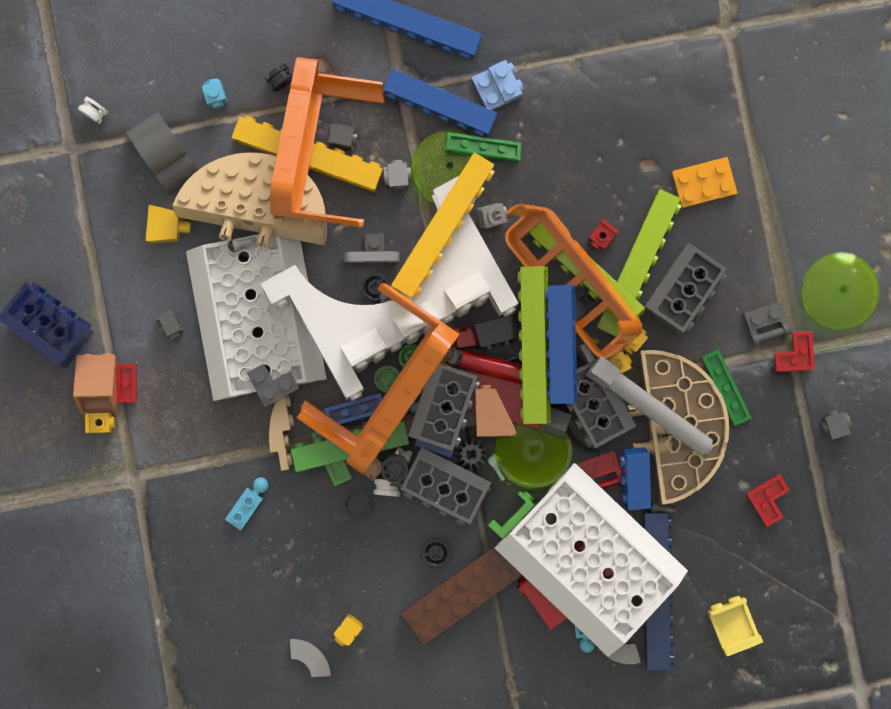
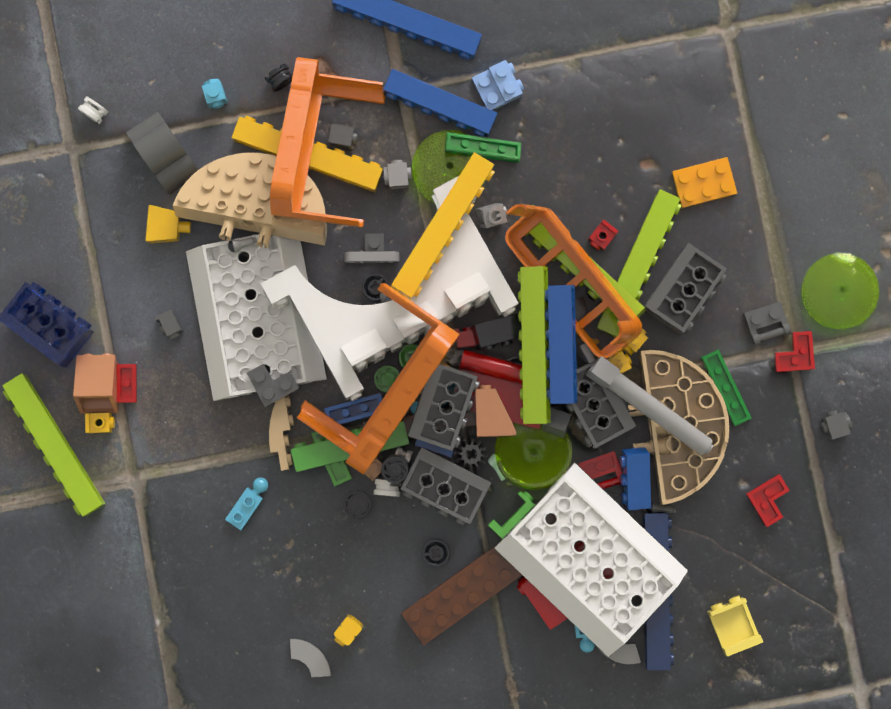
none -> lime brick [2,373,106,517]

